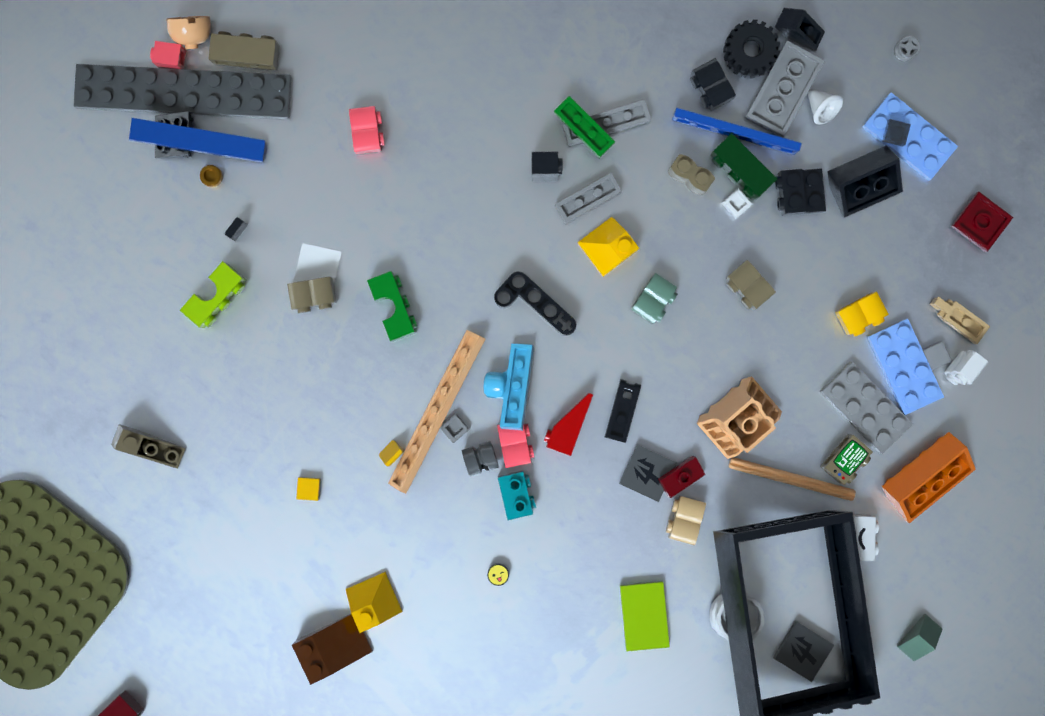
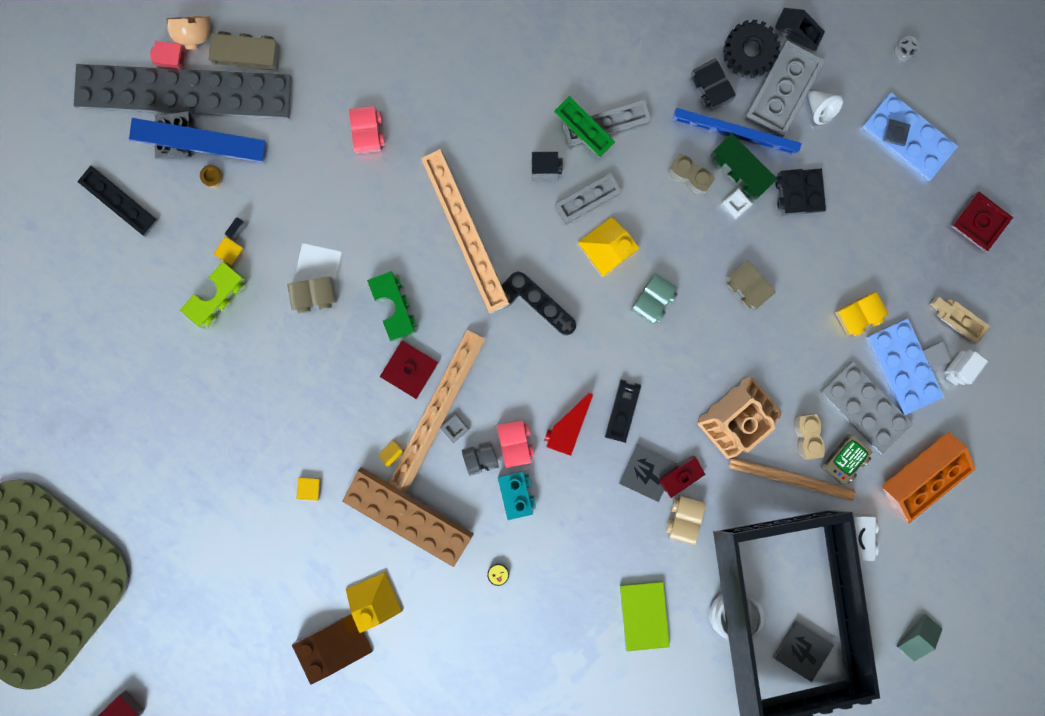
dark tan slope [111,424,185,469] -> none
medium azure plate [483,343,534,431] -> none
black slope [827,145,903,218] -> none
none -> black tile [77,165,159,237]
none -> yellow tile [213,236,244,267]
none -> medium nougat plate [342,467,474,567]
none -> dark red plate [380,340,439,399]
none -> light nougat plate [421,149,510,314]
none -> tan brick [794,414,825,460]

